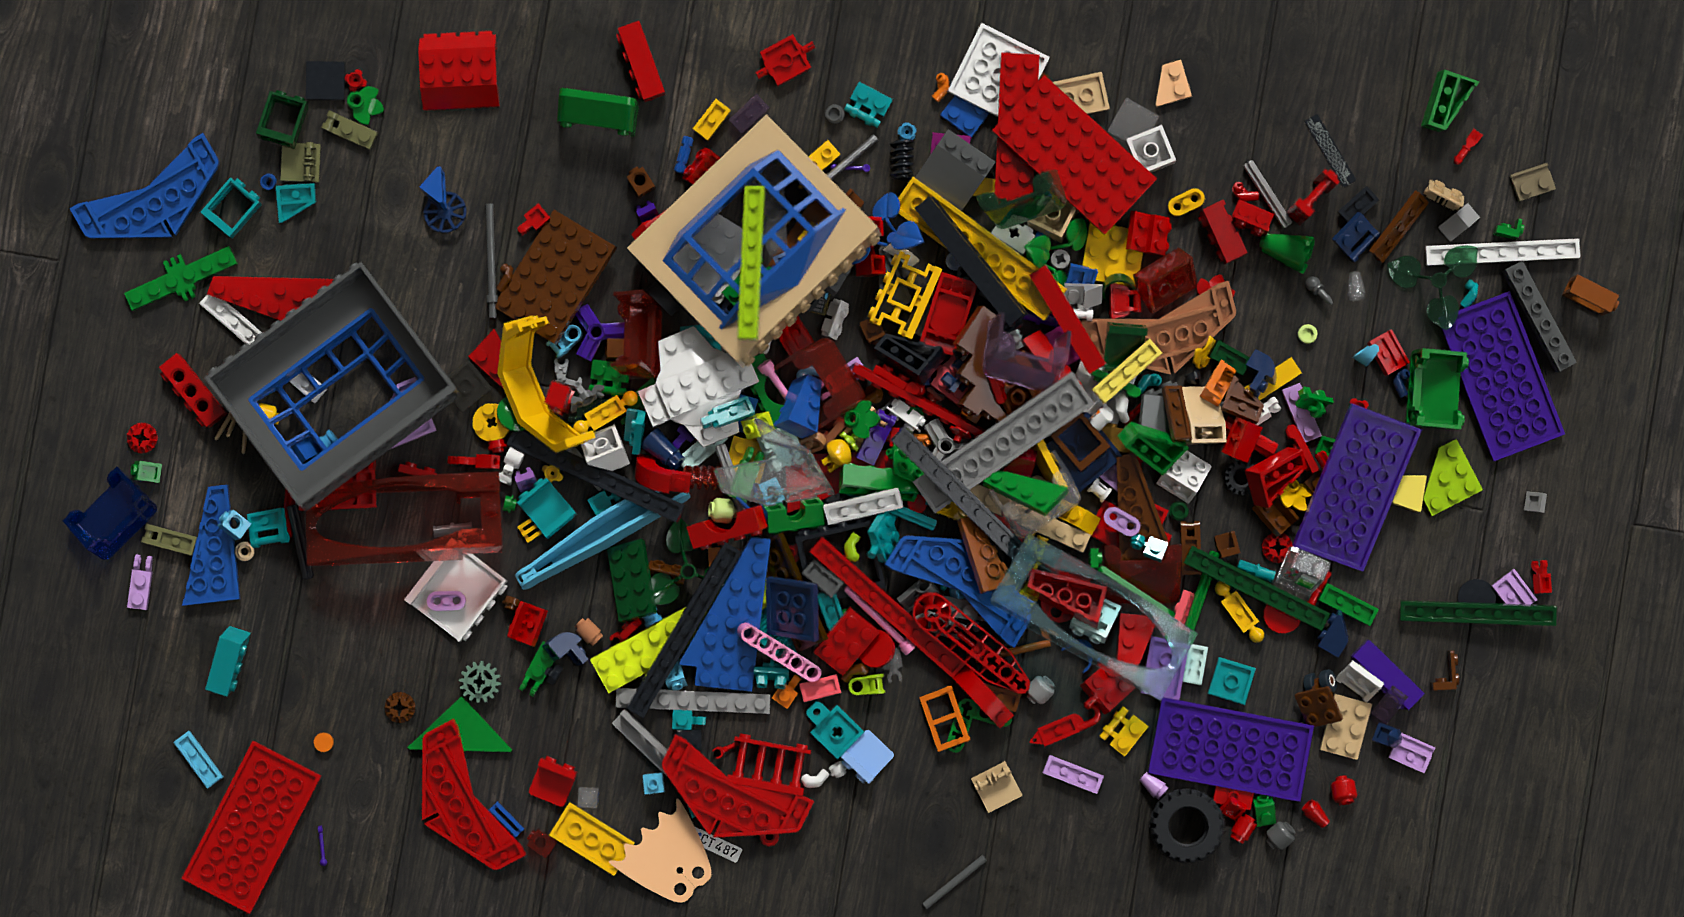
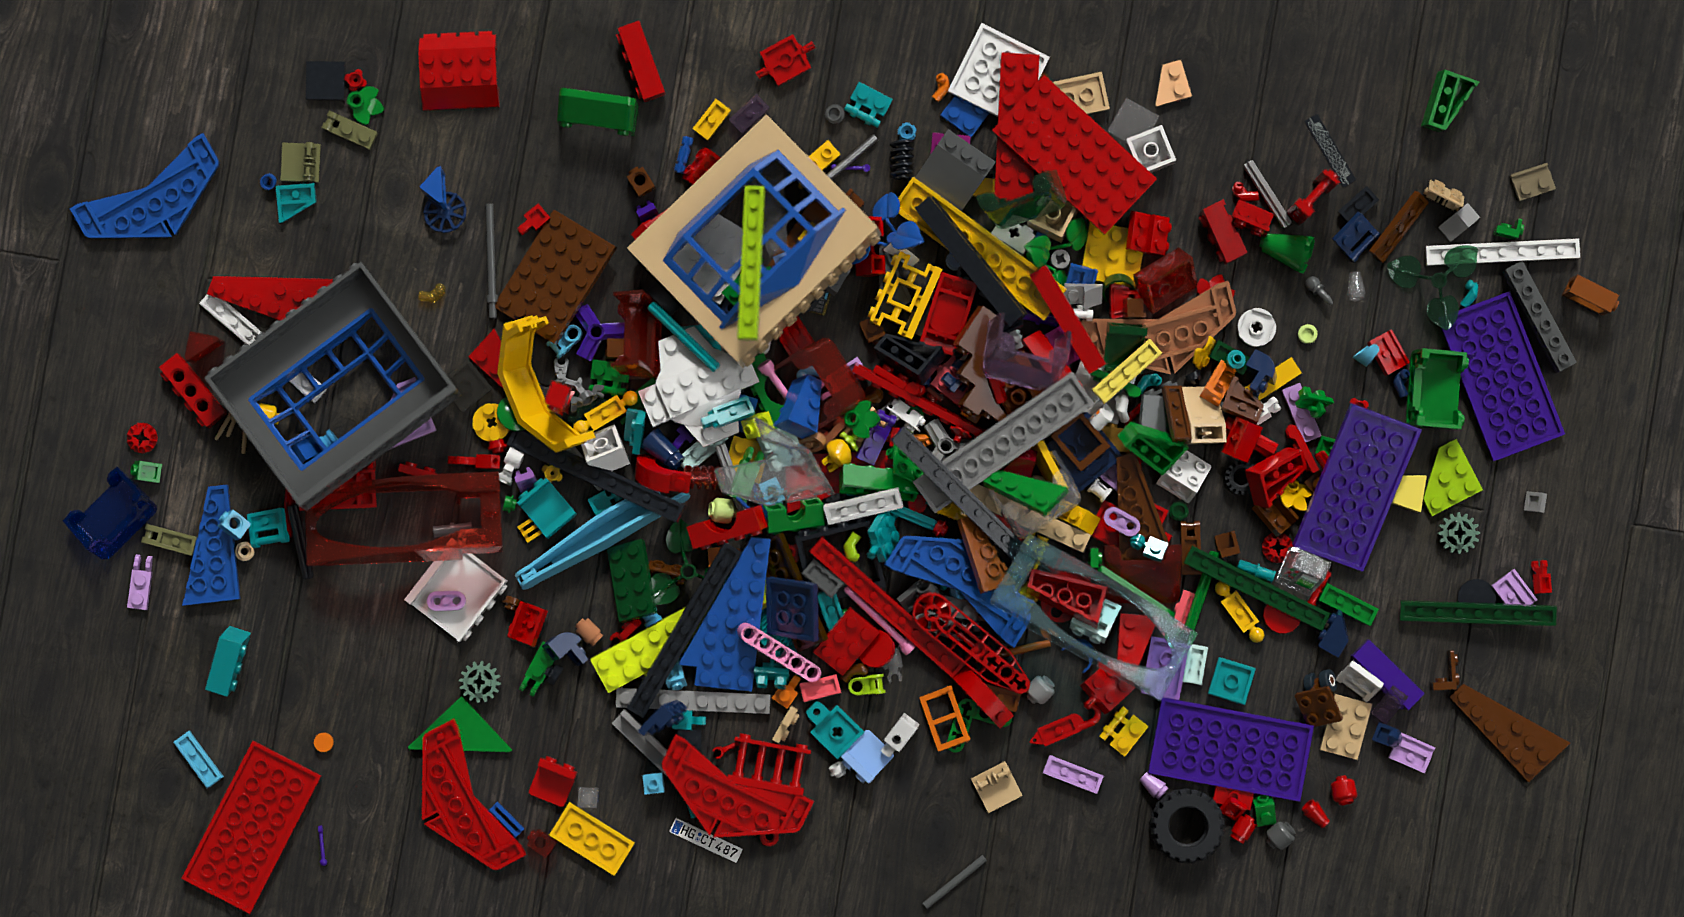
green hinge [124,246,238,311] -> none
teal window [201,177,262,239] -> none
dark green window [256,90,309,149] -> none
reddish brown gear [384,692,415,723] -> none
reddish brown arm [496,263,514,292] -> none
light nougat piece [609,799,711,903] -> none
white arm [801,768,830,788] -> none
white hinge [821,299,849,340] -> none
yellow plate [1168,188,1205,216] -> none
red piece [1454,129,1483,165] -> none
none -> clear red slope [184,331,225,364]
none -> clear yellow arm [418,284,446,303]
none -> dark blue plate [638,700,687,736]
none -> teal axle [648,302,720,372]
none -> tan plate [772,706,799,743]
none -> white torso [881,713,919,757]
none -> red plate [932,520,949,538]
none -> reddish brown panel [1123,298,1146,318]
none -> teal plate [1226,350,1245,369]
none -> white plate [1237,308,1276,347]
none -> sand green gear [1437,512,1480,554]
none -> reddish brown wing [1449,684,1570,782]

